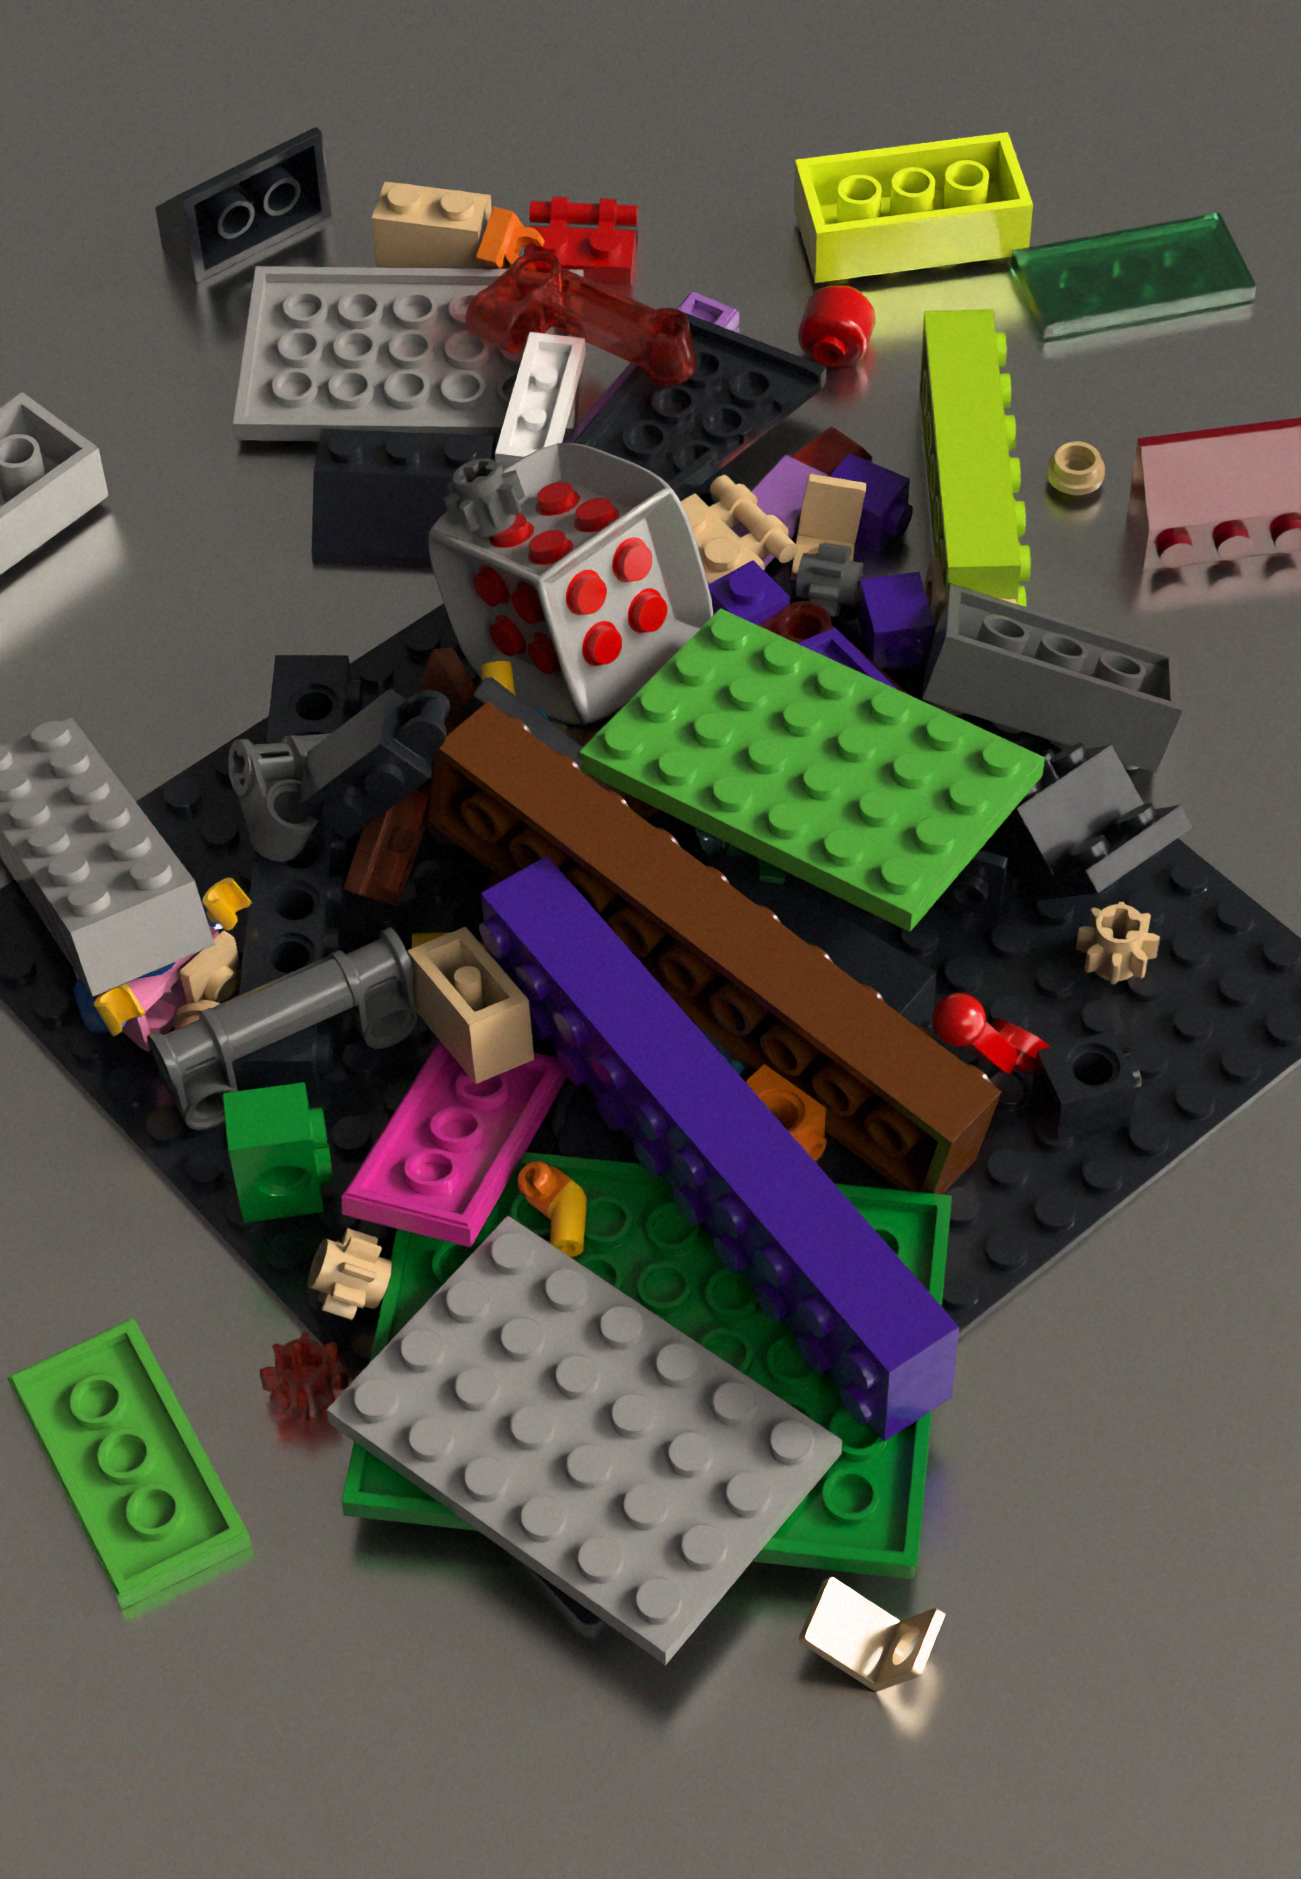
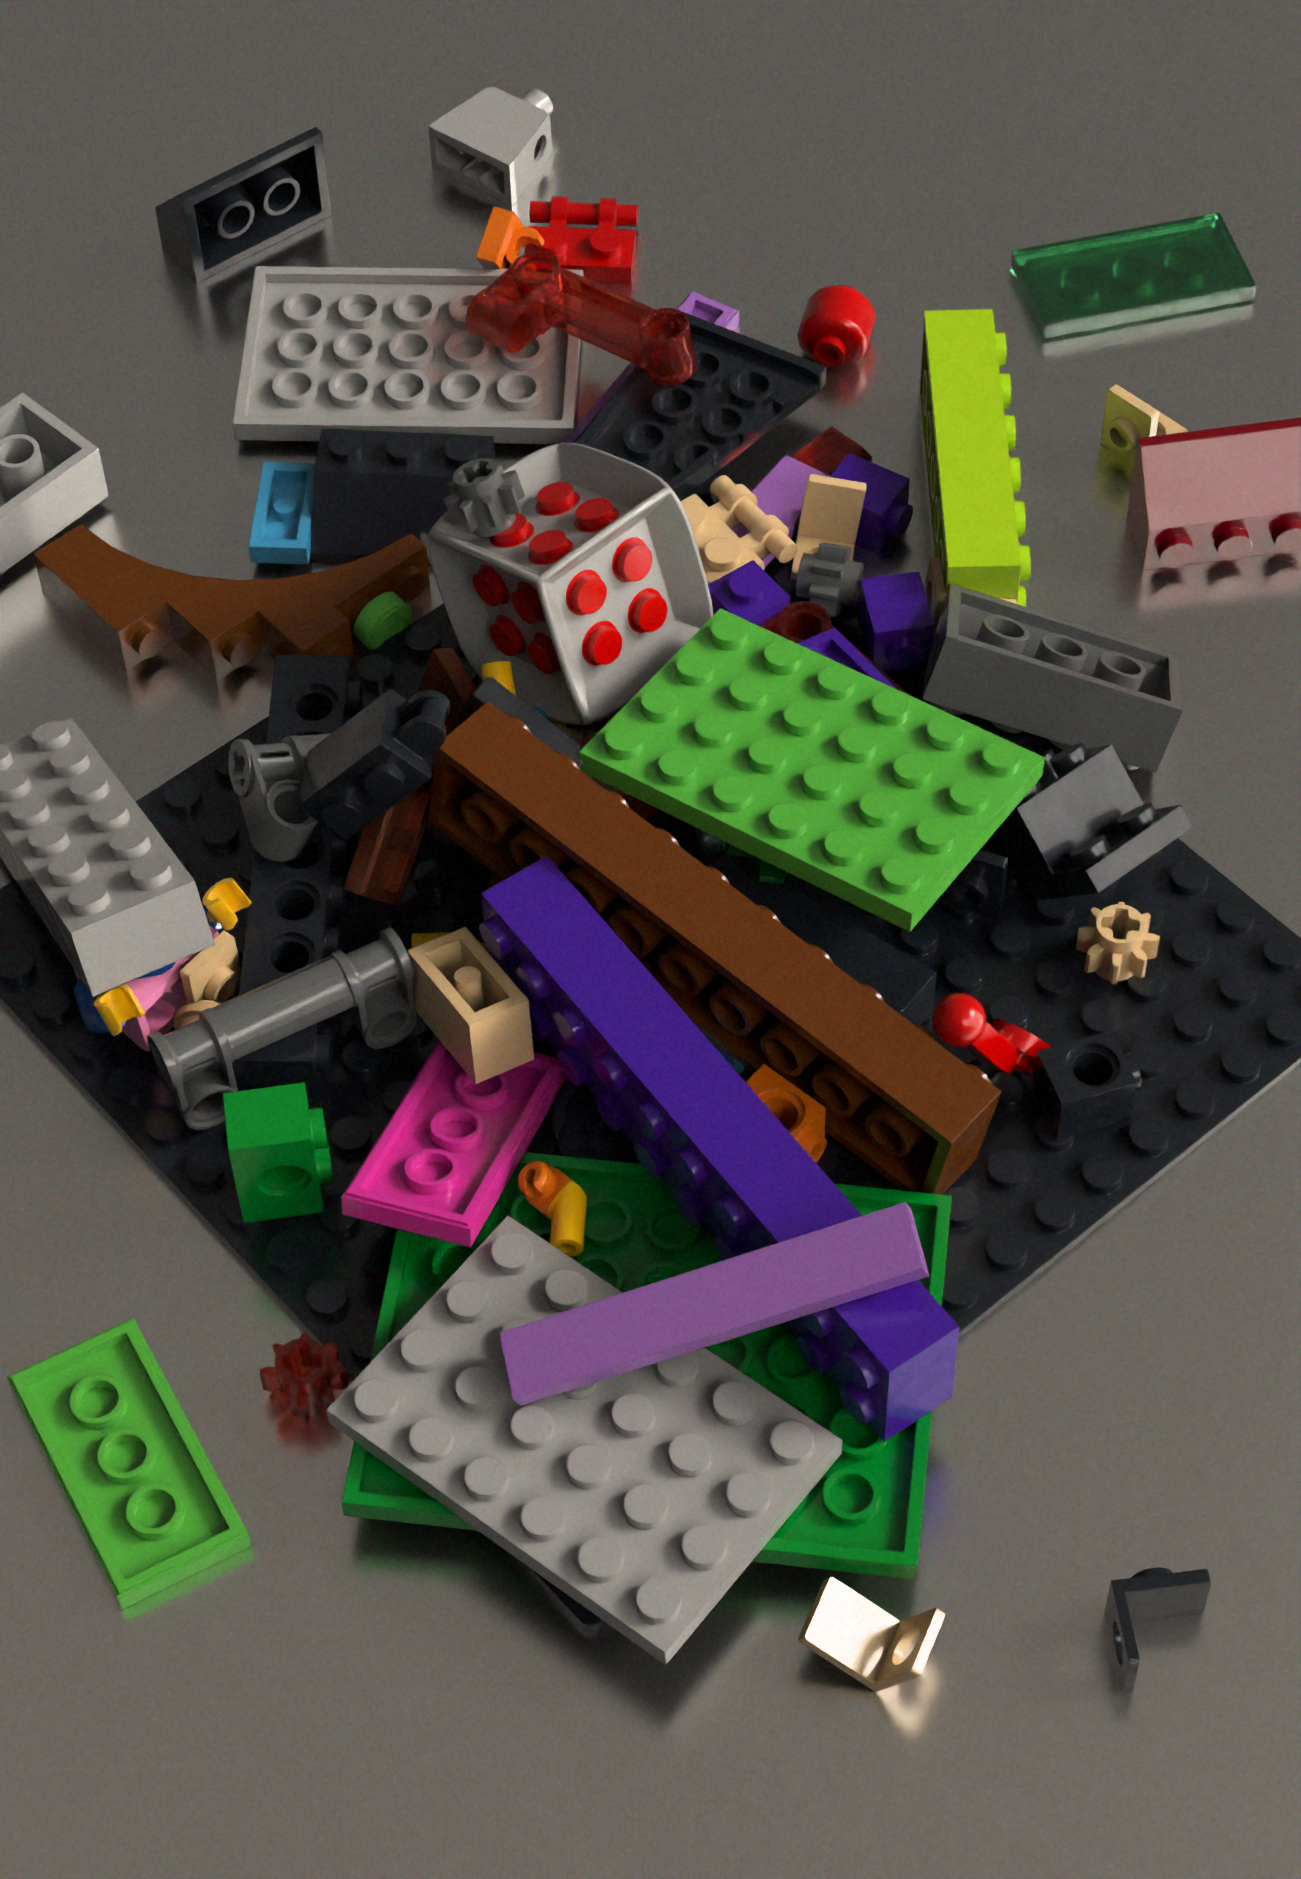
tan gear [308,1228,392,1320] -> none
tan brick [371,181,492,269] -> none
white plate [495,332,586,470] -> none
neon yellow brick [794,132,1033,283] -> none
tan plate [1047,441,1105,495] -> none
none -> reddish brown arch [33,524,430,680]
none -> dark azure plate [248,461,315,564]
none -> bright green tile [353,592,412,650]
none -> light grey torso [428,87,553,206]
none -> medium lavender tile [499,1202,929,1406]
none -> tan bracket [1100,384,1188,465]
none -> black bracket [1105,1567,1211,1691]

